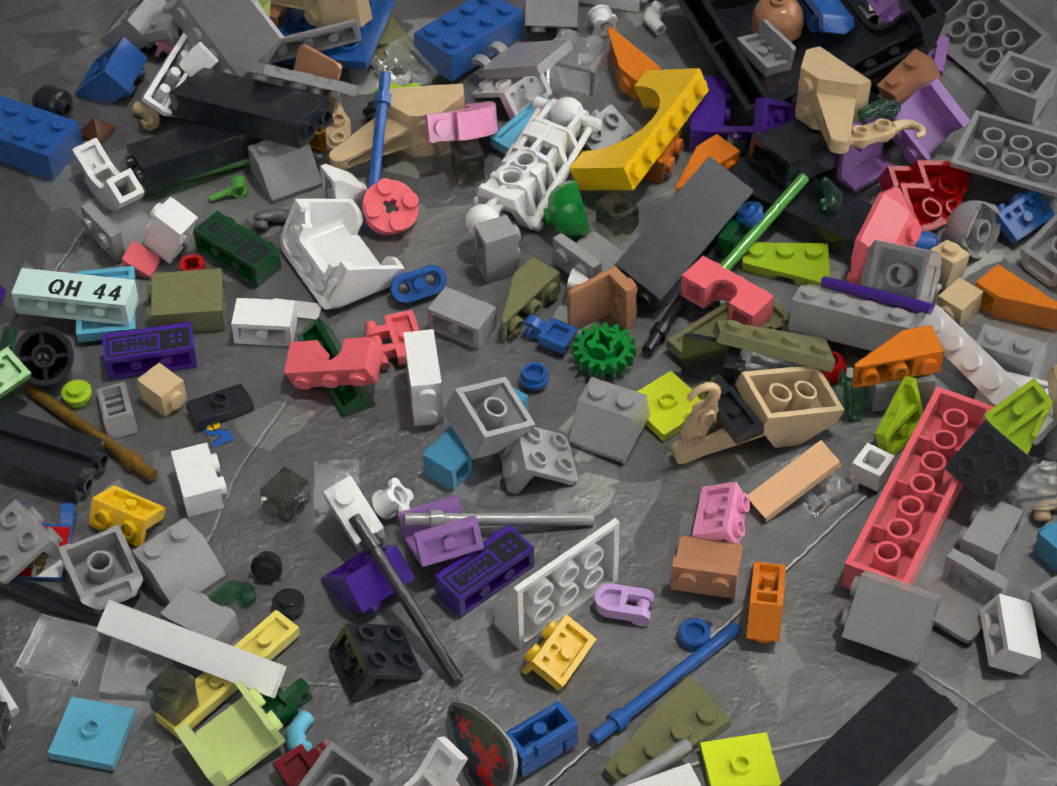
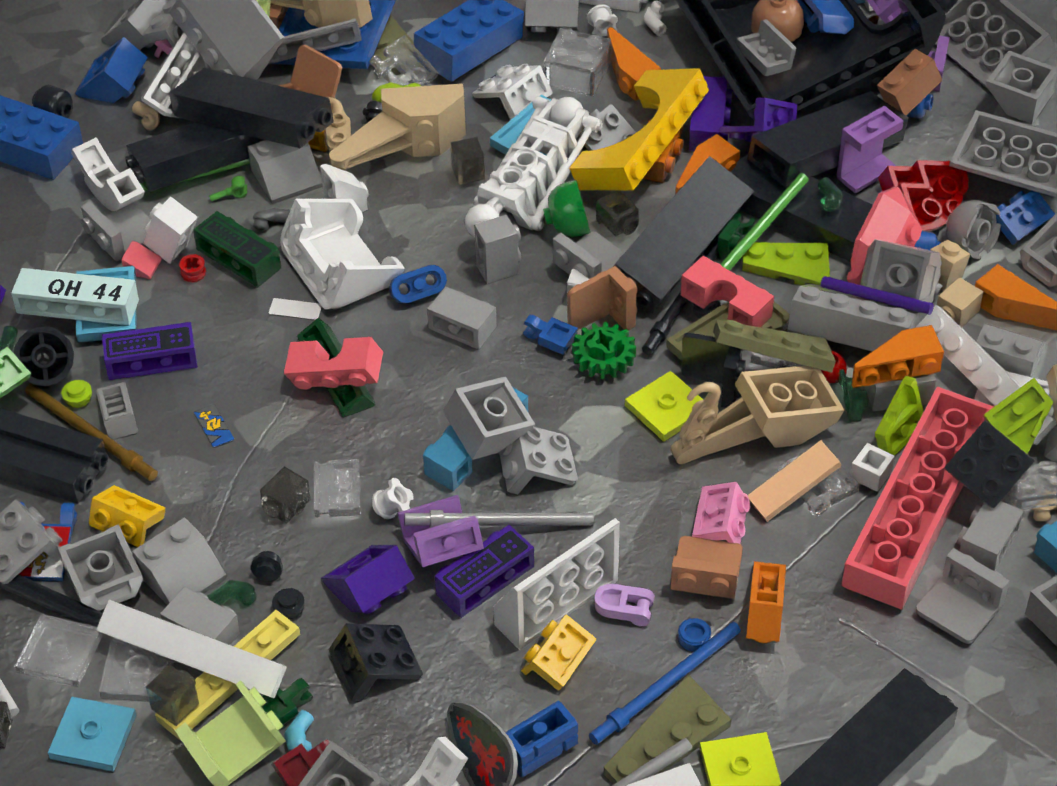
reddish brown slope [80,117,116,144] -> none
tan brick [137,363,187,417] -> none
olive brick [146,268,225,333] -> none
white brick [171,443,228,517] -> none
white slope [178,41,219,77] -> none
black plate [186,383,254,429] -> none
white brick [231,298,298,346] -> none
light grey plate [242,60,358,100] -> none
white brick [323,475,386,553] -> none
black bar [348,513,463,685] -> none
coral plate [361,178,419,236] -> none
blue bar [364,71,392,230] -> none
coral plate [364,310,420,371] -> none
white brick [403,329,444,426] -> none
bright pink arch [424,101,498,143] -> none
light grey tile [471,39,574,79] -> none
olive slope [501,257,561,342] -> none
blue plate [520,362,549,390] -> none
light grey slope [569,377,650,463] -> none
black hinge [694,374,764,445] -> none
blue plate [736,202,764,228] -> none
tan slope [795,46,926,154] -> none
light grey brick [840,570,942,664] -> none
clear green arm [857,98,901,122] -> none
medium lavender panel [890,78,970,164] -> none
white brick [980,594,1041,675] -> none

